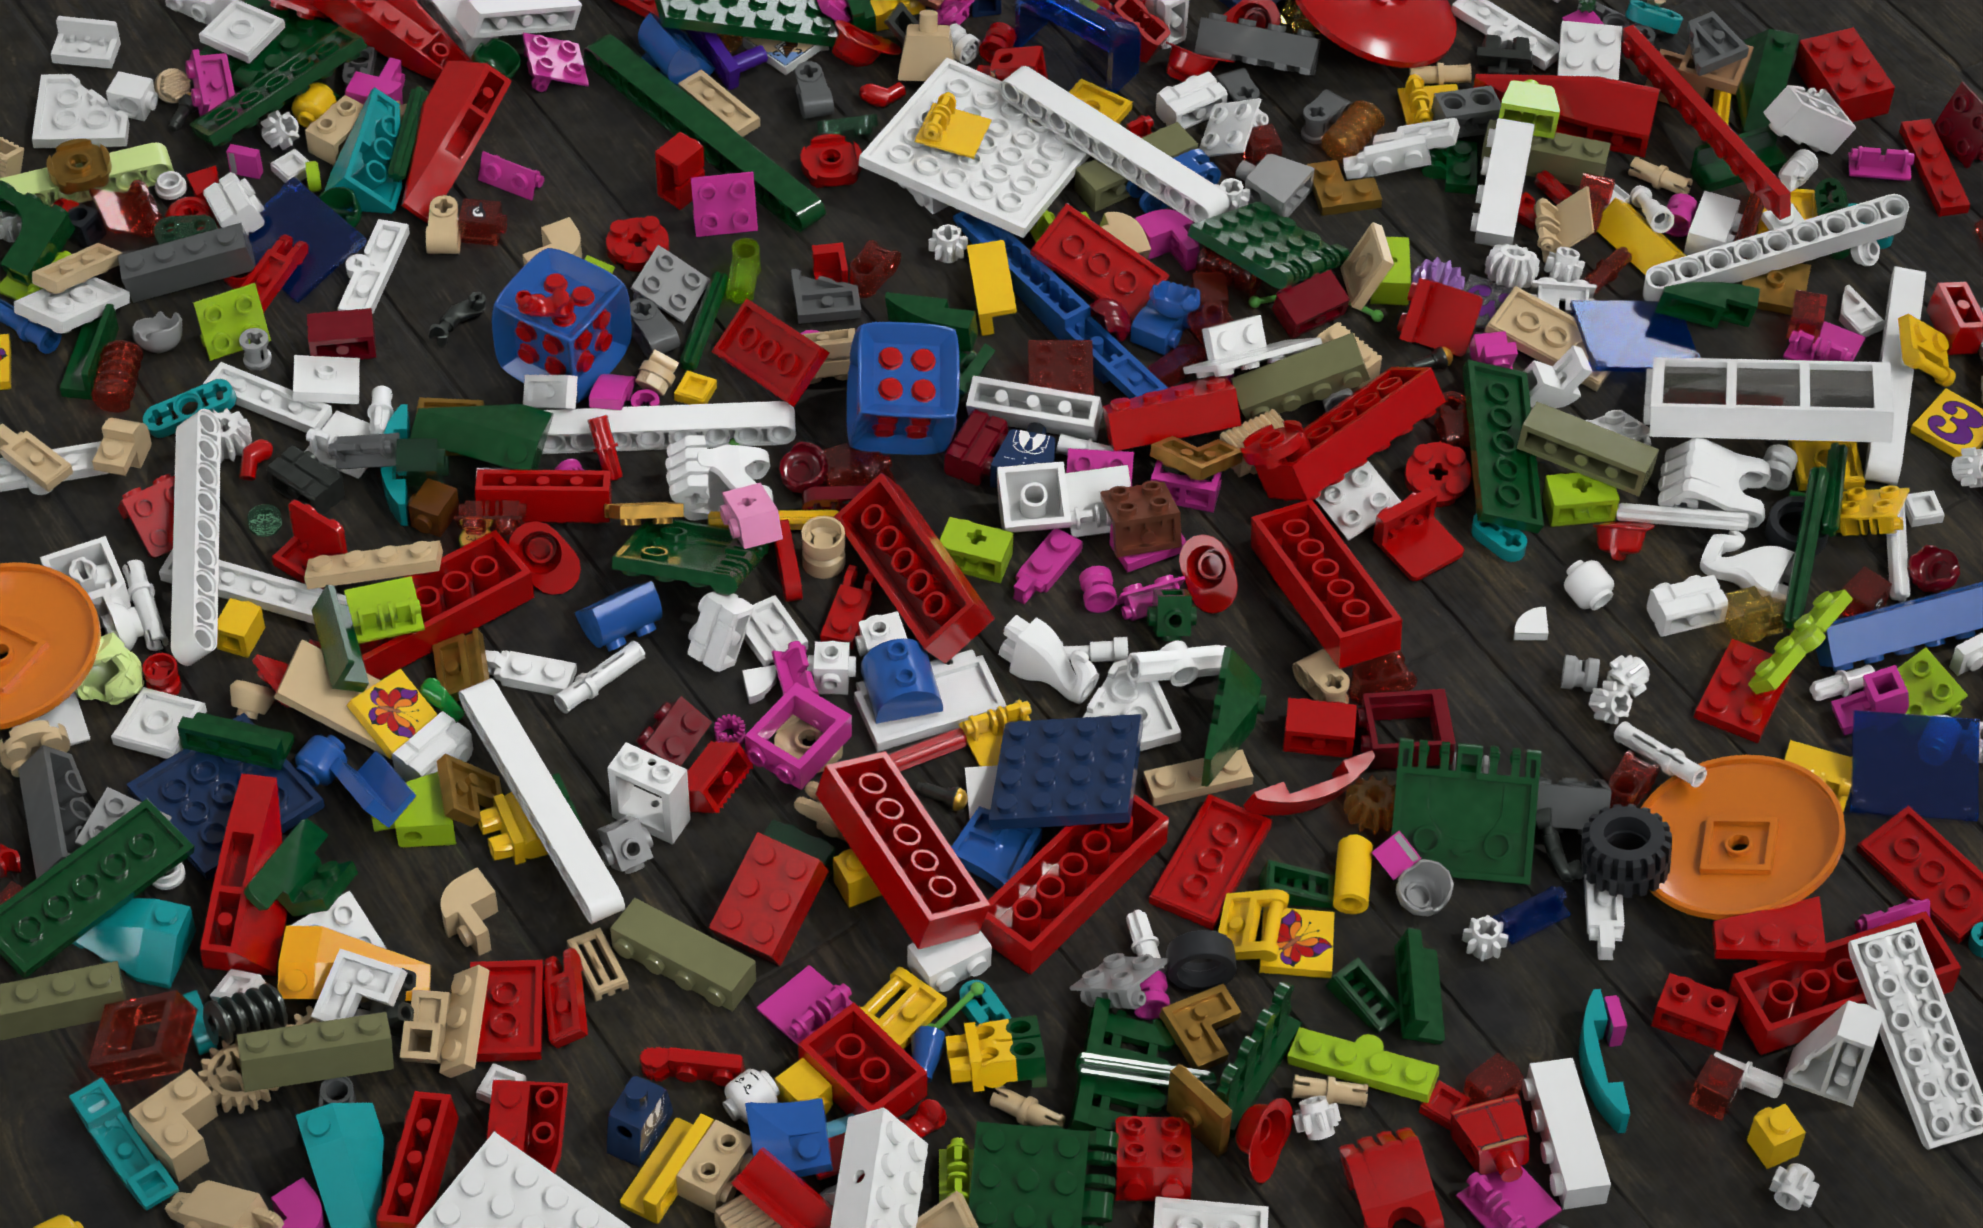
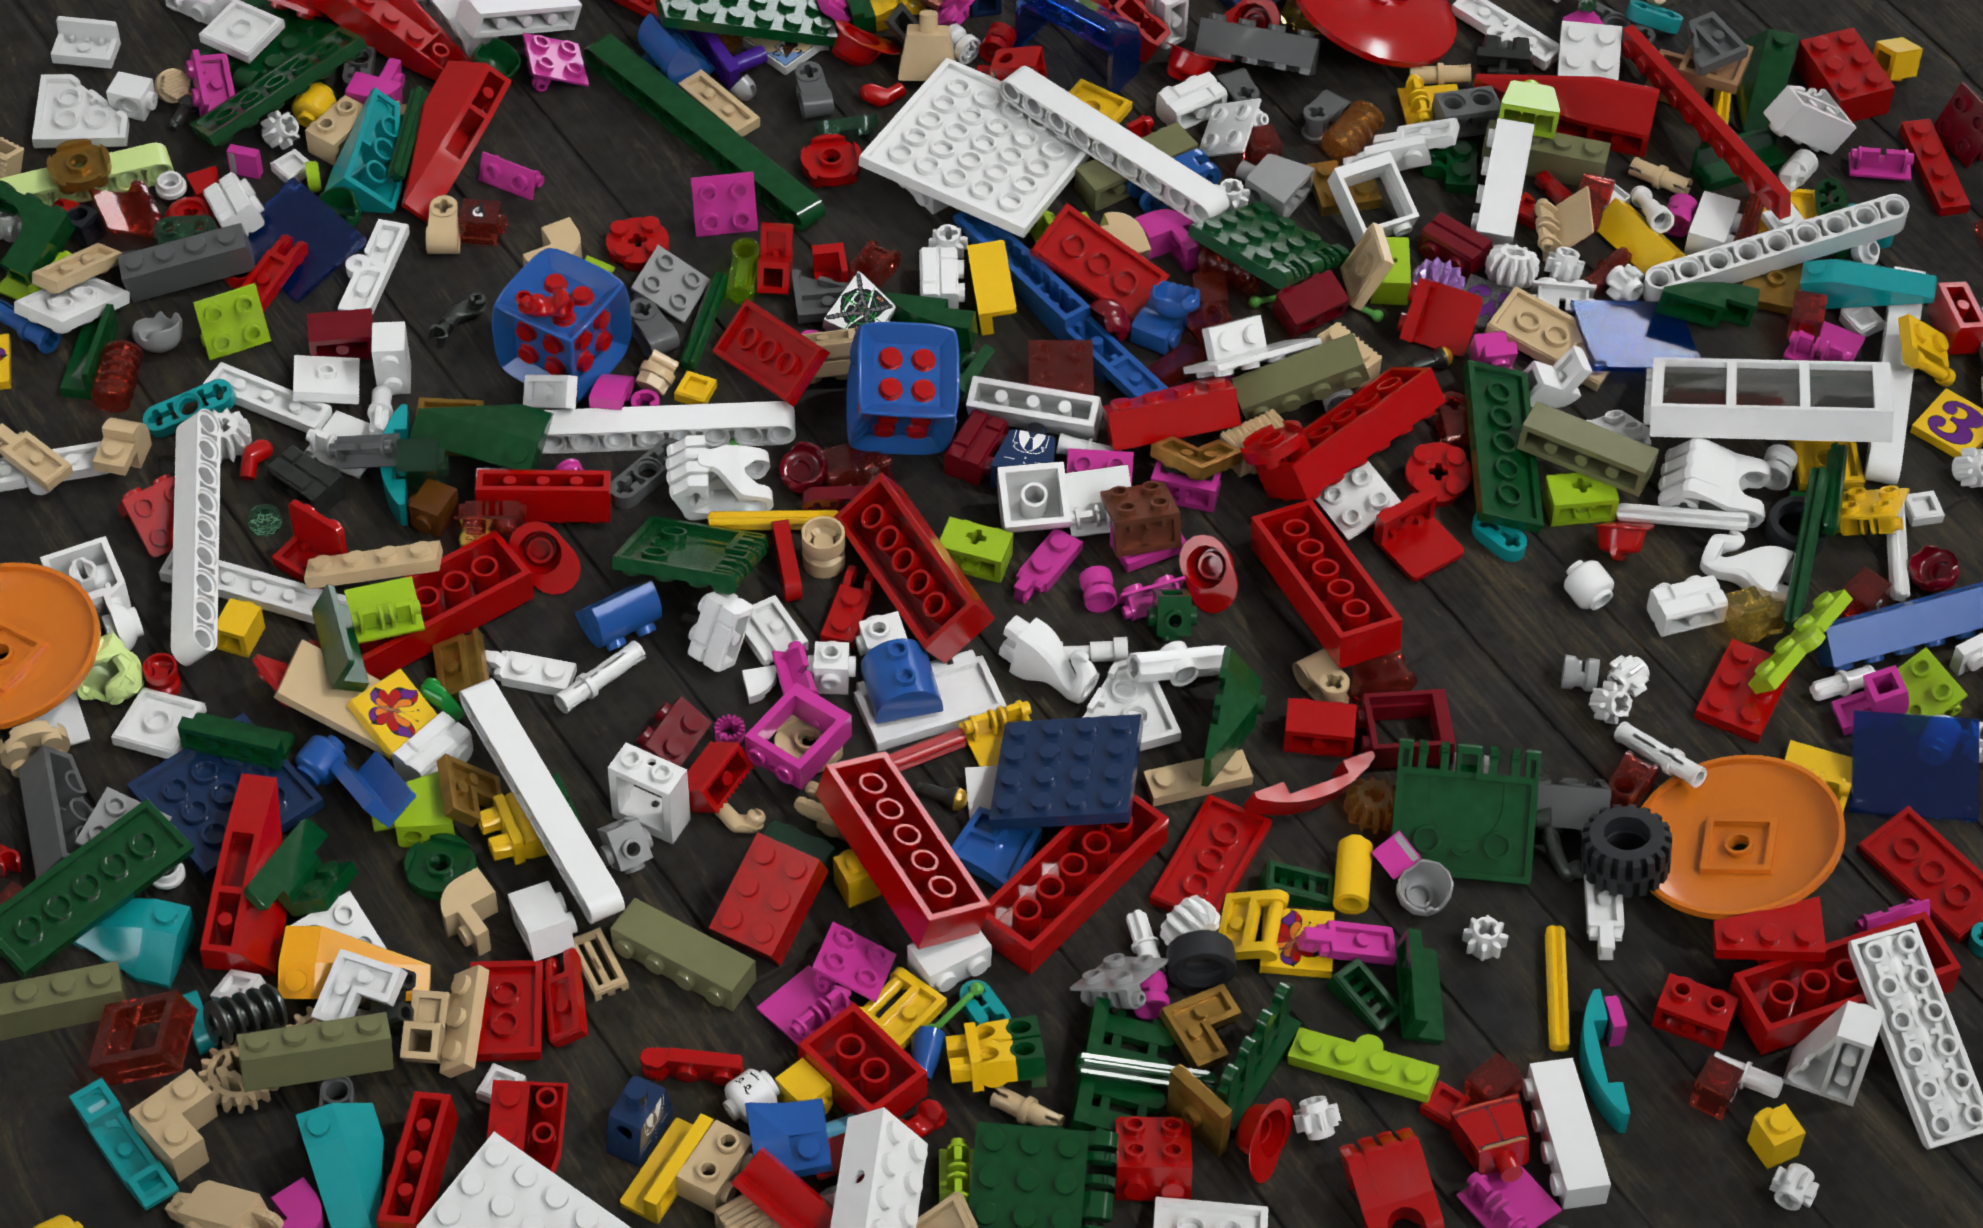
white pin [122,560,168,651] -> none
tan cone [230,680,276,720] -> none
light grey bush [239,328,272,371] -> none
red axle [587,415,623,481] -> none
pearl gold plate [604,502,684,525] -> none
red piece [655,132,705,210] -> none
bright pink brick [719,483,783,549] -> none
yellow hinge [915,92,992,159] -> none
tan pin [1291,1074,1368,1108] -> none
clear blue hinge [1492,886,1571,945] -> none
white tile [1513,607,1549,640] -> none
none -> white brick [371,321,411,395]
none -> dark green plate [404,833,477,900]
none -> white brick [507,881,578,962]
none -> dark grey beam [611,438,679,509]
none -> tan arm [714,802,766,834]
none -> light grey hinge [730,74,757,101]
none -> red brick [757,222,794,294]
none -> dark pink hinge [811,922,897,1003]
none -> torso [822,271,896,332]
none -> white brick [919,247,965,309]
none -> white gear [1160,895,1221,946]
none -> dark pink hinge [1297,920,1397,965]
none -> white window [1327,151,1419,245]
none -> dark red brick [1418,212,1493,281]
none -> yellow axle [1545,925,1570,1052]
none -> white gear [1606,264,1645,304]
none -> teal wedge [1800,259,1937,310]
none -> yellow brick [1873,37,1923,81]

